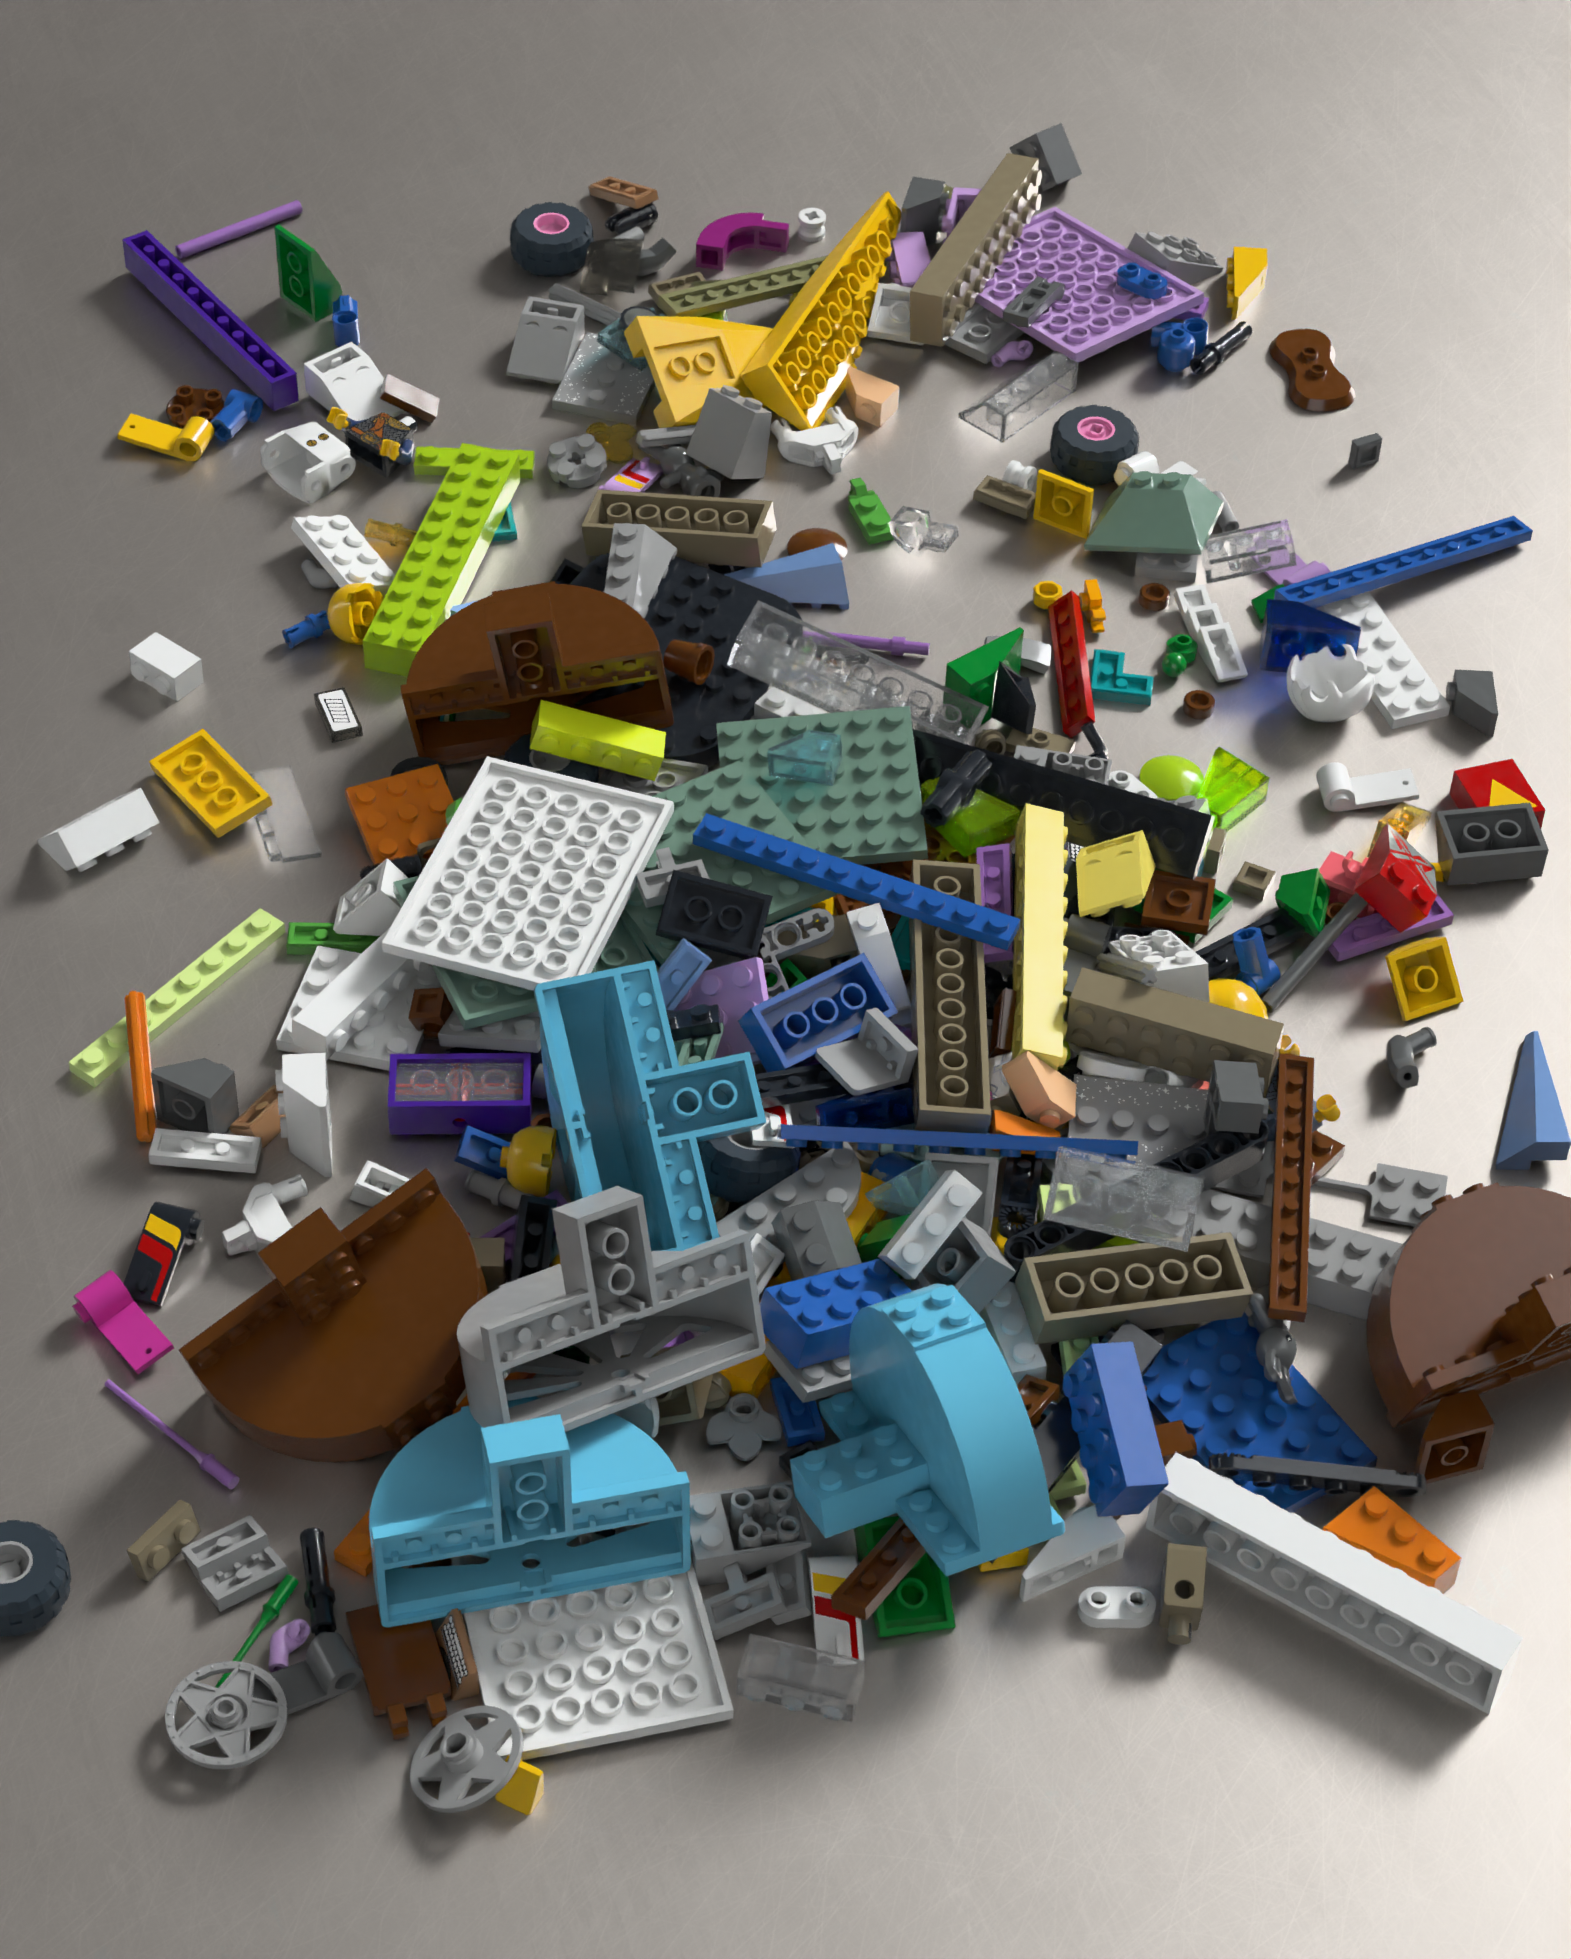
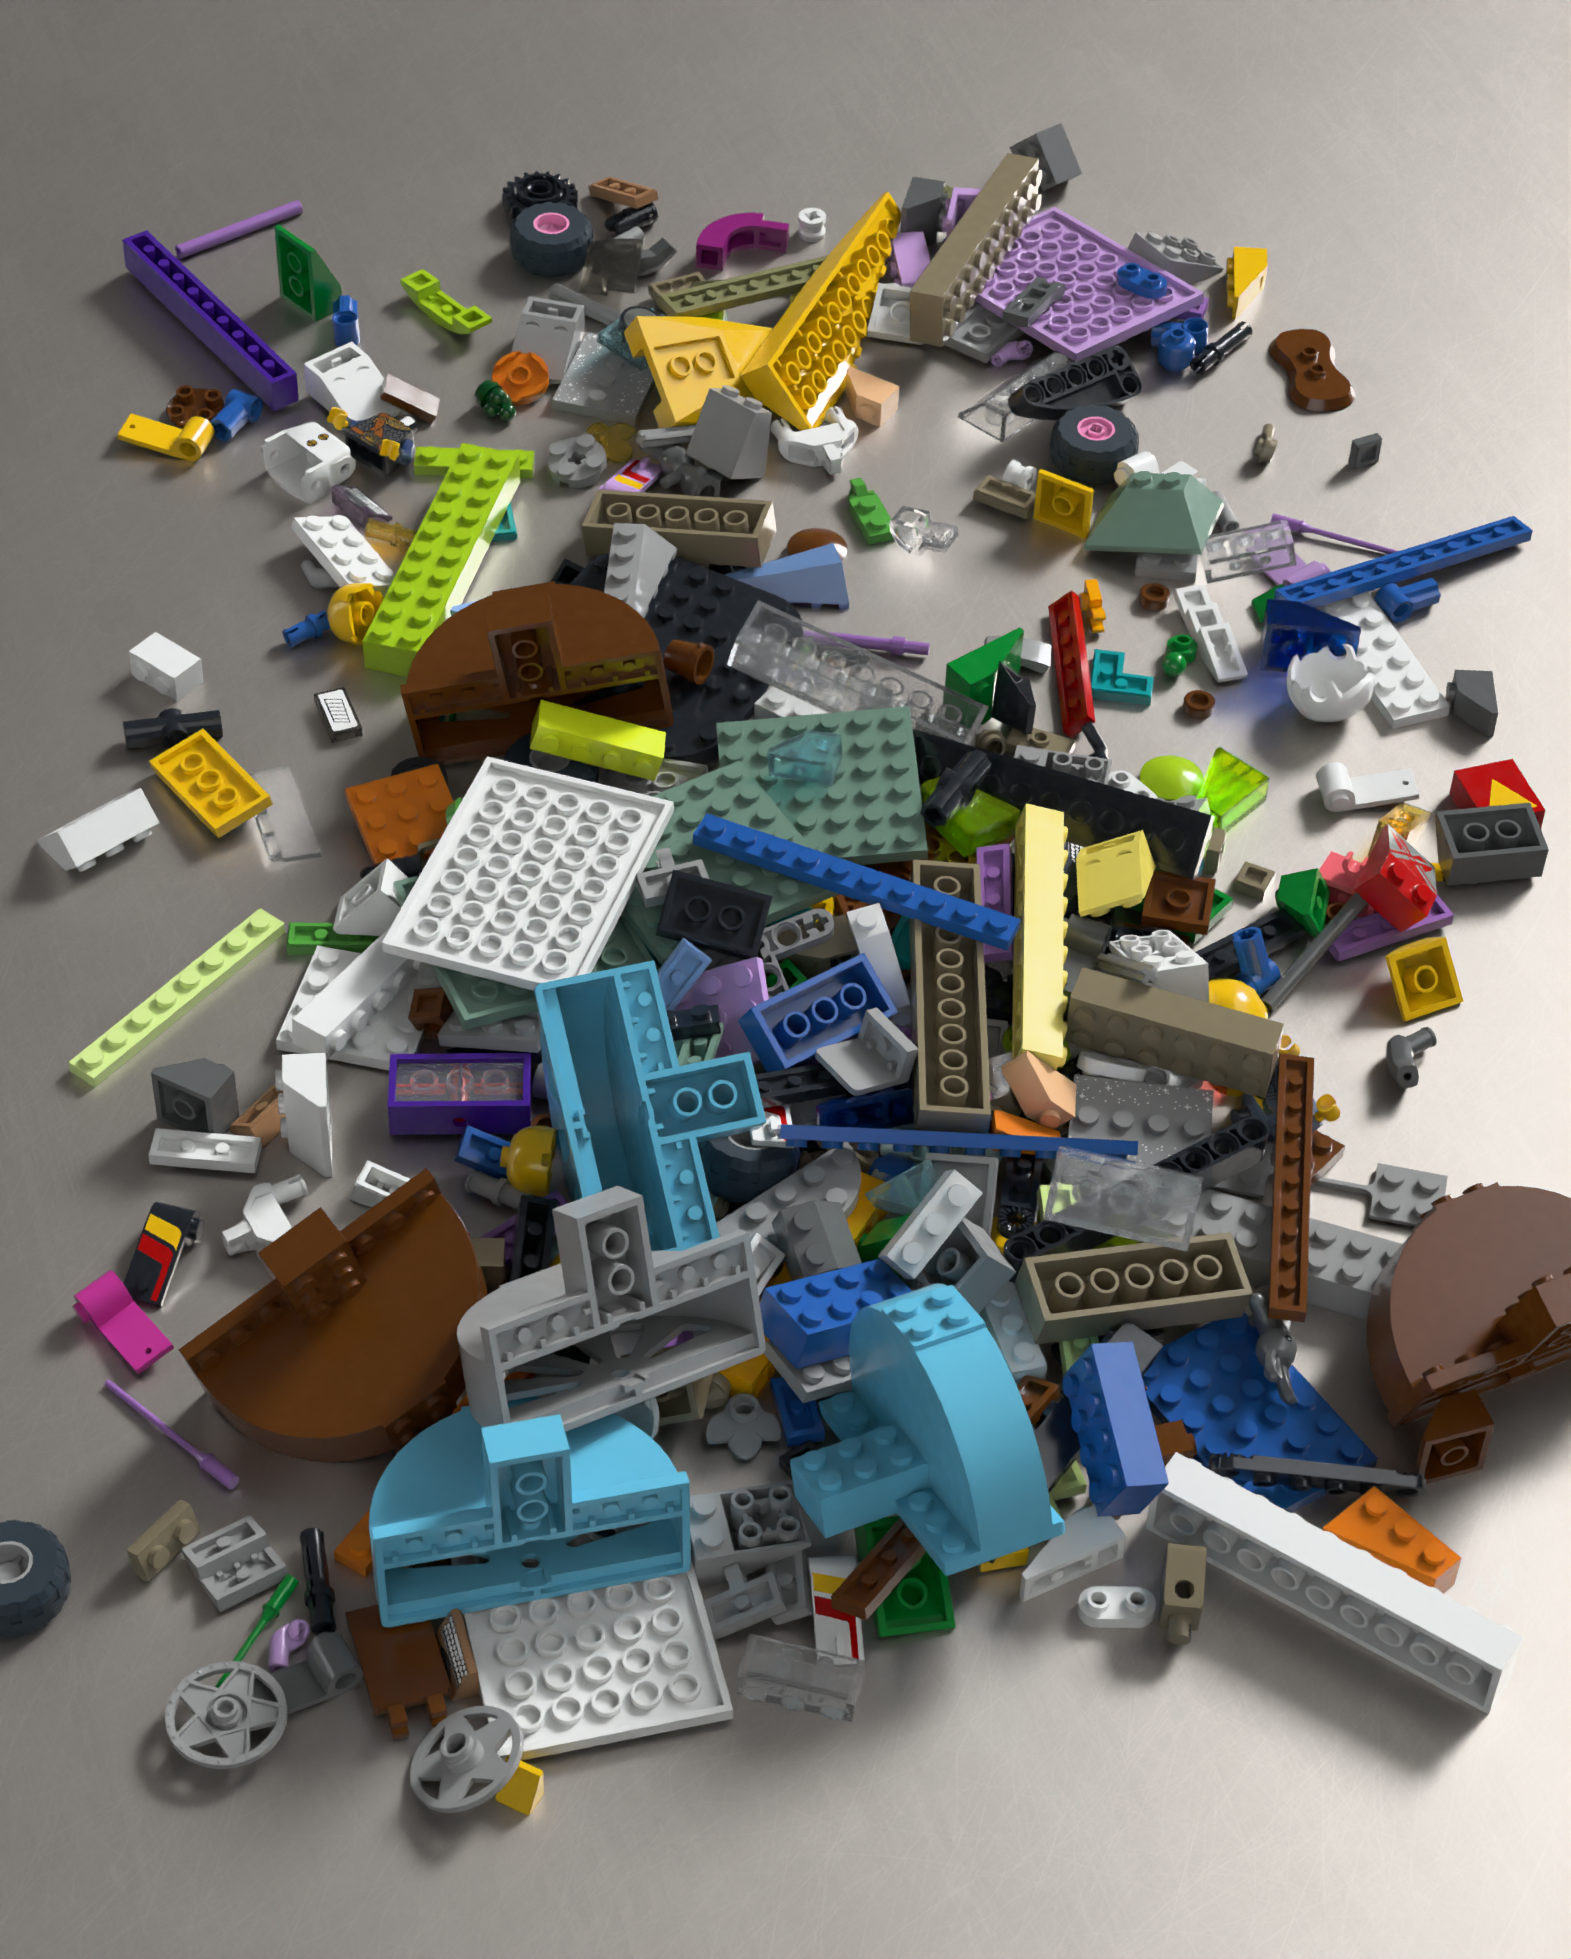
orange axle [124,990,157,1143] -> none
reddish brown tile [988,988,1017,1059] -> none
yellow tile [1033,581,1063,609] -> none
dark grey brick [1203,1060,1268,1137] -> none
medium blue wedge [1495,1031,1571,1170] -> none
none -> black piece [123,708,223,750]
none -> clear purple slope [331,485,393,532]
none -> lime slope [400,269,492,334]
none -> dark green piece [475,380,516,421]
none -> orange tile [492,351,549,405]
none -> black gear [502,171,578,219]
none -> black beam [1008,346,1142,420]
none -> dark tan plate [1253,424,1278,463]
none -> medium lavender piece [1270,513,1398,554]
none -> blue piece [1375,578,1441,623]

